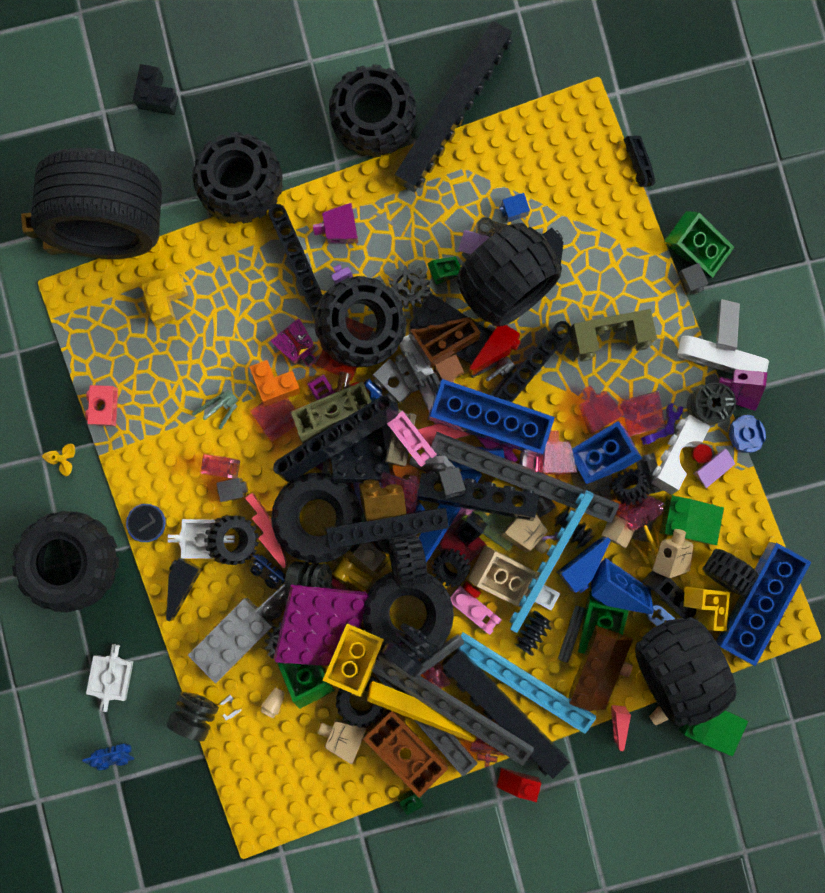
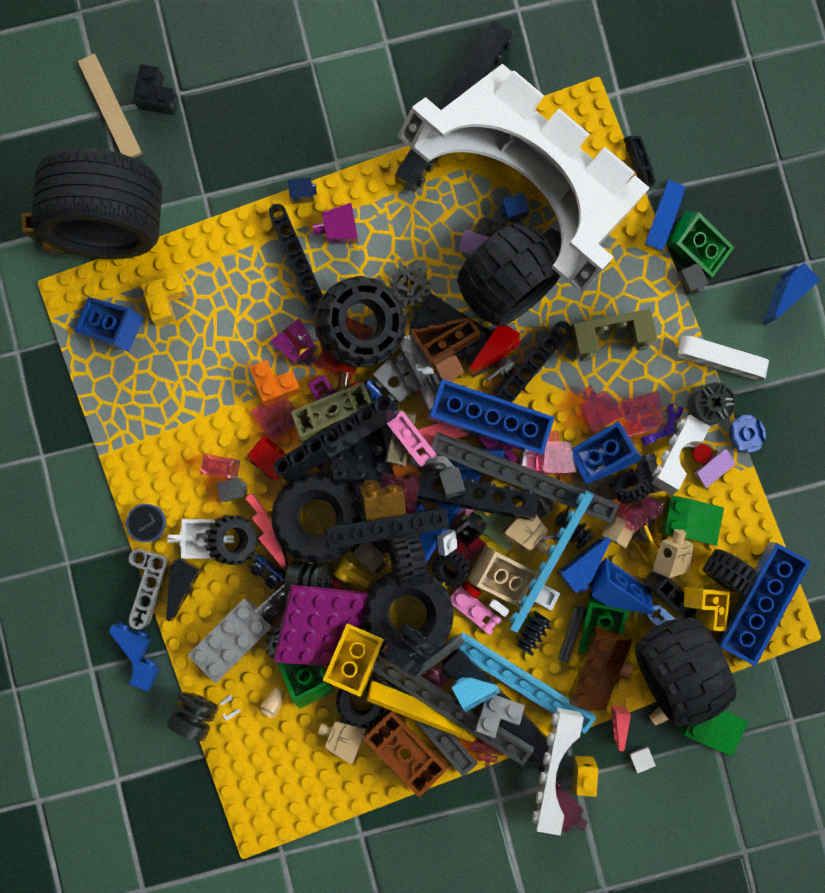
black tyre [12,511,119,613] -> none
yellow plant [42,444,75,477] -> none
blue hinge [82,743,134,771] -> none
coral brick [85,385,118,426] -> none
white plate [86,644,134,712] -> none
black tyre [192,132,283,224] -> none
sand green plant [192,390,239,429] -> none
black tyre [329,64,416,157] -> none
medium lavender tile [331,264,353,284] -> none
dark green plate [397,790,424,815] -> none
green slope [427,256,461,285] -> none
red slope [496,767,541,802] -> none
light grey tile [716,299,740,352] -> none
magenta torso [718,369,767,411] -> none
none -> blue slope [74,297,144,352]
none -> tan tile [78,53,143,158]
none -> blue arch [110,622,161,691]
none -> light grey beam [129,549,169,629]
none -> red brick [247,436,286,481]
none -> dark blue brick [288,177,317,204]
none -> white arch [397,64,649,293]
none -> white plate [437,529,457,556]
none -> medium azure slope [452,677,500,712]
none -> light grey plate [474,695,525,738]
none -> white tile [488,598,509,617]
none -> white arch [532,708,584,836]
none -> clear pink torso [555,783,588,832]
none -> yellow torso [572,755,598,797]
none -> white tile [629,746,656,773]
none -> blue slope [644,180,686,252]
none -> blue slope [763,263,820,325]

